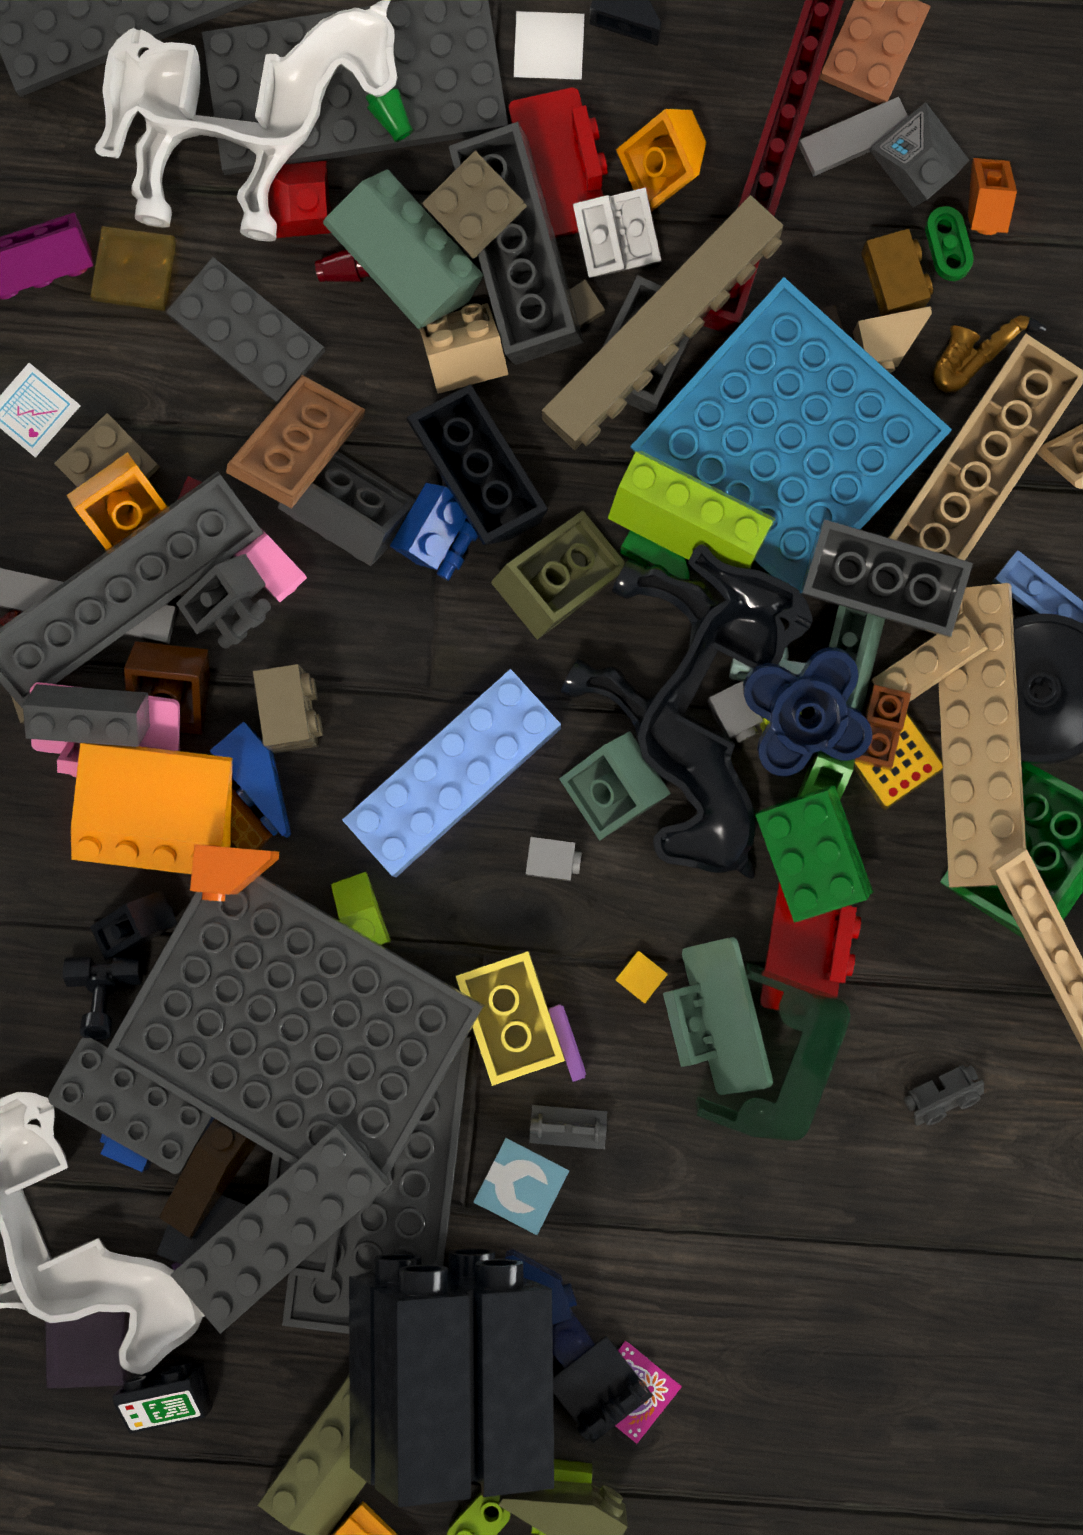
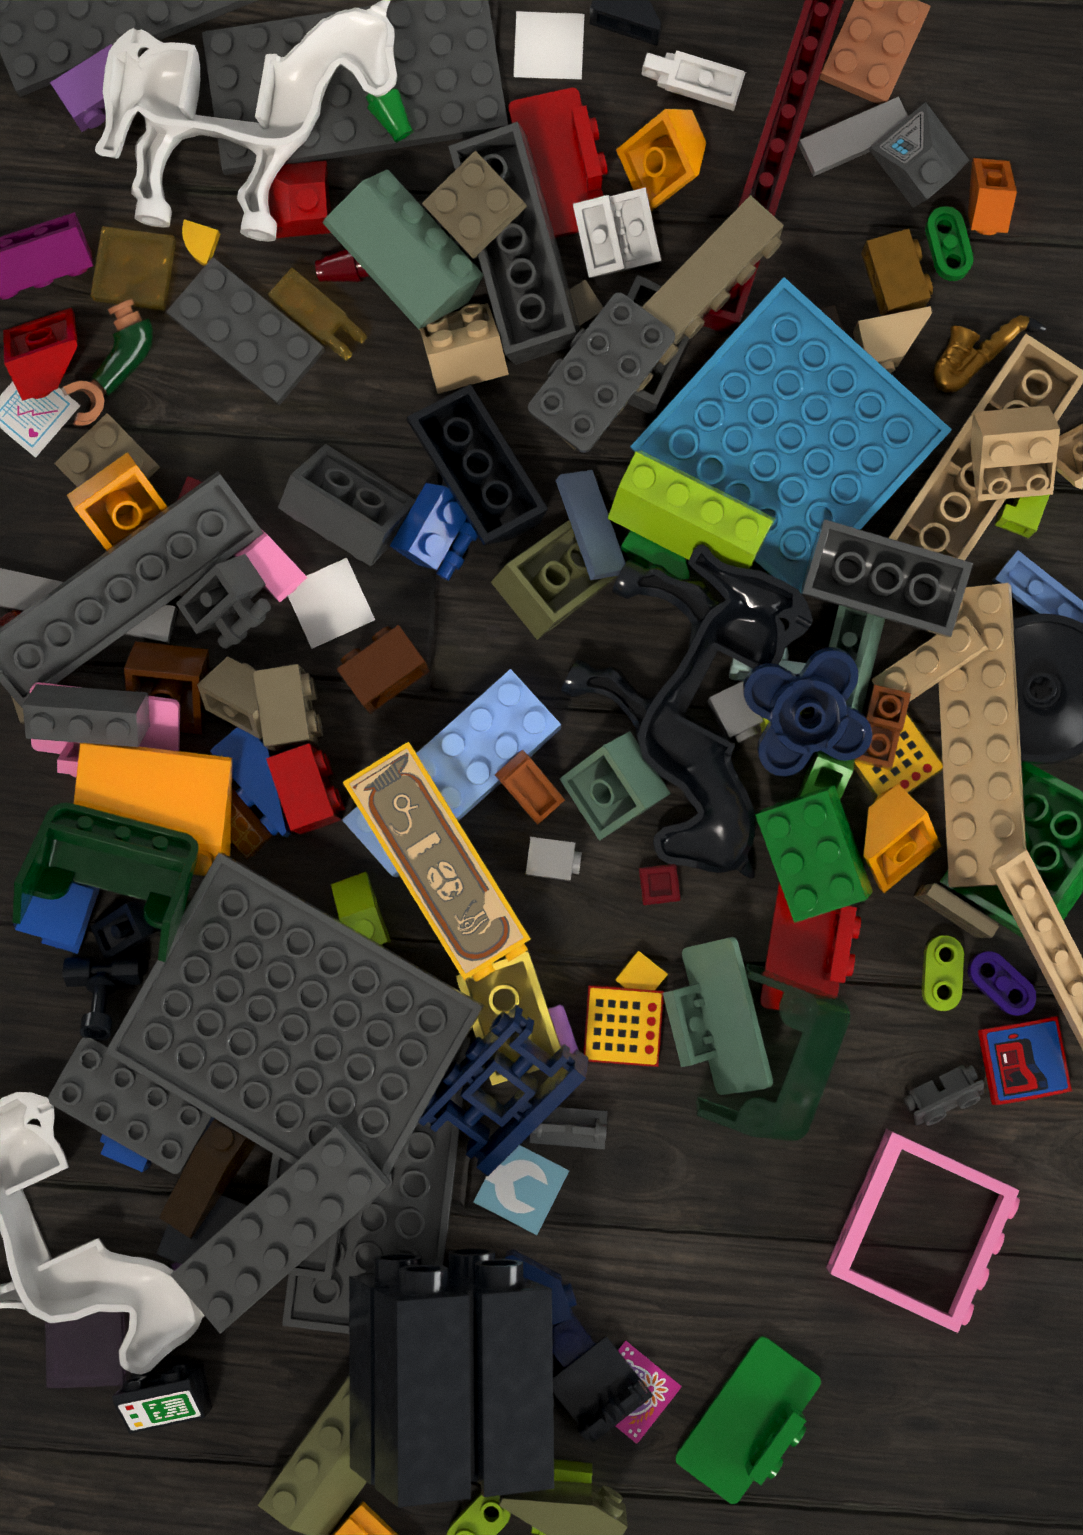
orange slope [190,844,279,901] -> none
medium nougat tile [226,375,365,509] -> none
none -> red slope [3,307,78,401]
none -> dark green windscreen [13,803,199,962]
none -> blue plate [13,882,100,954]
none -> medium lavender slope [50,44,113,132]
none -> dark green piece [61,299,153,426]
none -> yellow tile [182,219,221,266]
none -> dark tan slope [197,656,262,739]
none -> red brick [266,743,345,835]
none -> clear yellow hinge [268,268,367,361]
none -> white sticker [288,558,375,649]
none -> reddish brown brick [337,625,430,714]
none -> brick [343,742,531,982]
none -> dark blue fence [418,1005,588,1176]
none -> dark orange tile [495,750,565,824]
none -> dark grey bracket [528,293,675,453]
none -> sand blue tile [556,470,626,580]
none -> yellow tile [583,985,664,1067]
none -> dark red tile [639,864,681,906]
none -> white hinge [642,50,746,111]
none -> green bracket [675,1336,821,1504]
none -> bright pink window [826,1129,1020,1333]
none -> light orange slope [863,784,941,893]
none -> dark tan tile [913,883,999,938]
none -> lime plate [922,936,964,1011]
none -> dark purple plate [968,951,1036,1016]
none -> tan slope [970,405,1060,501]
none -> slope [978,1016,1072,1105]
none -> lime leg [994,495,1050,538]

